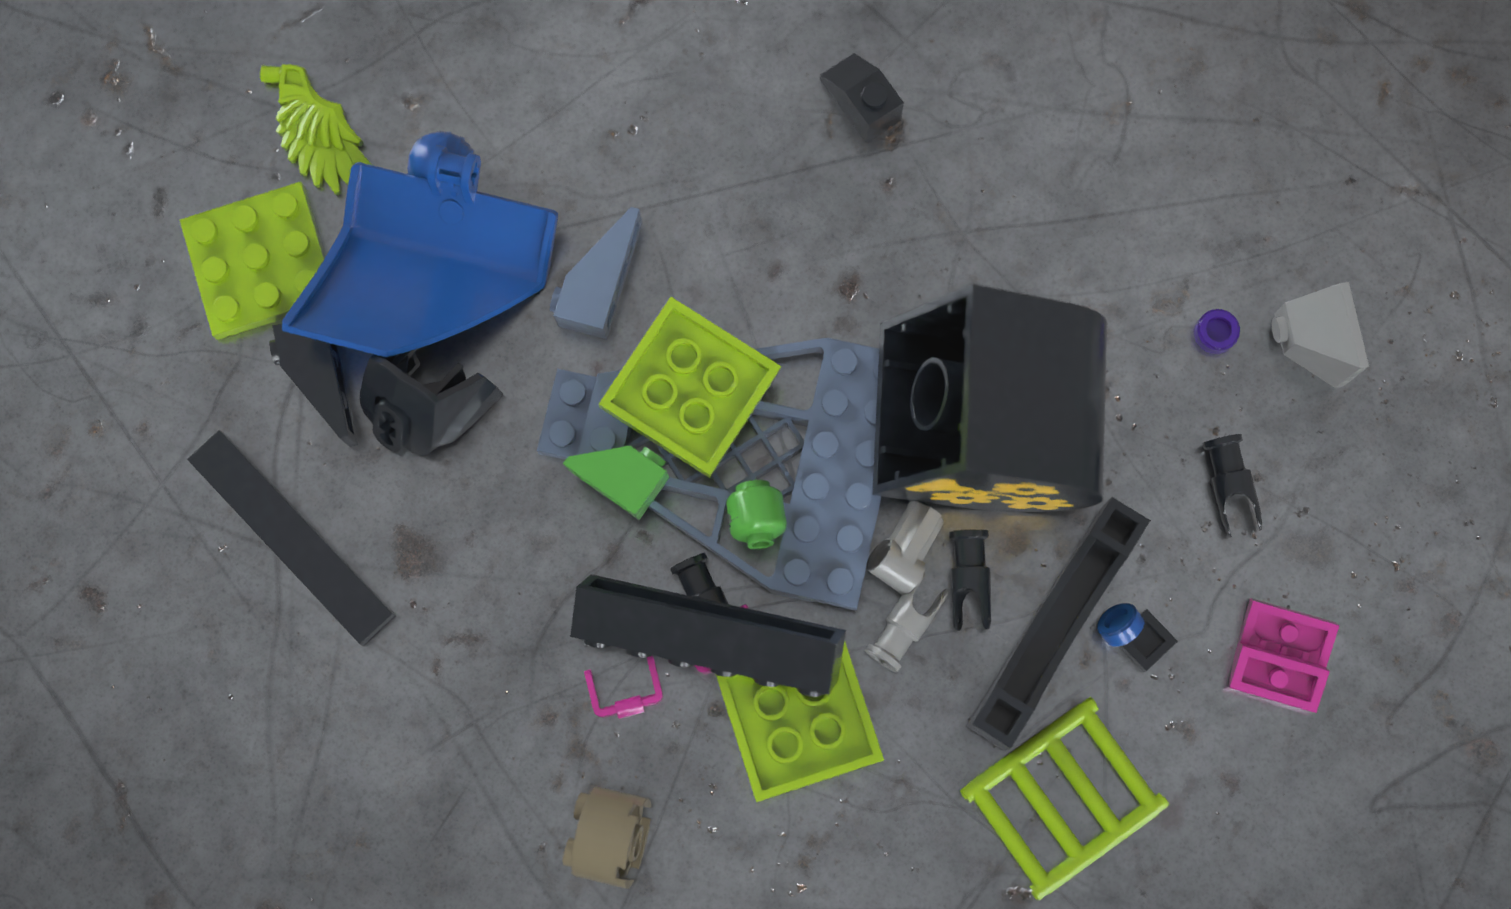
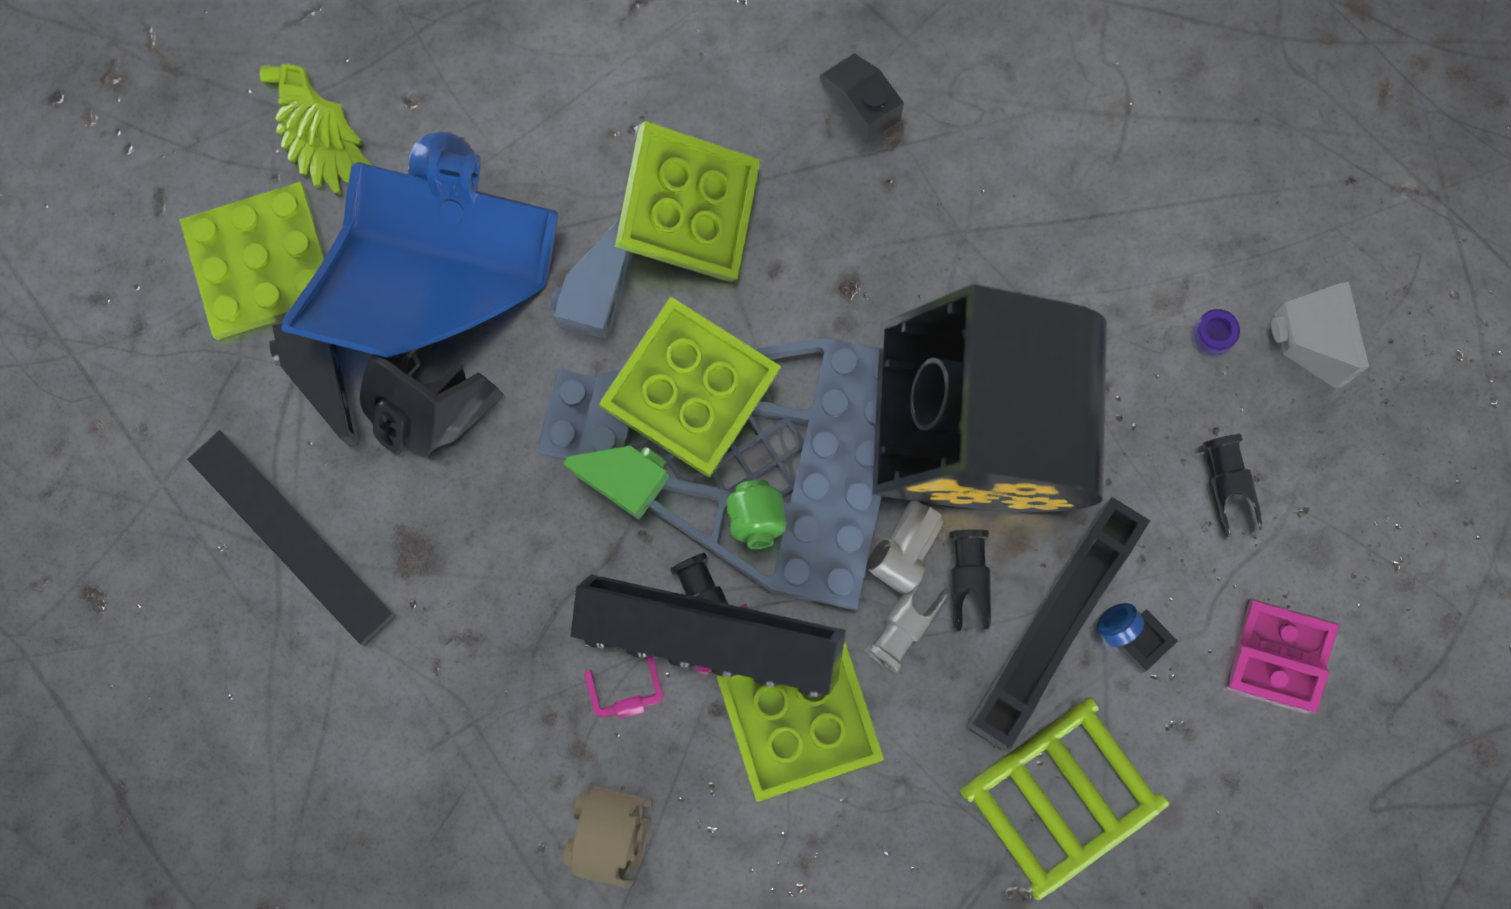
none -> lime plate [615,121,761,282]

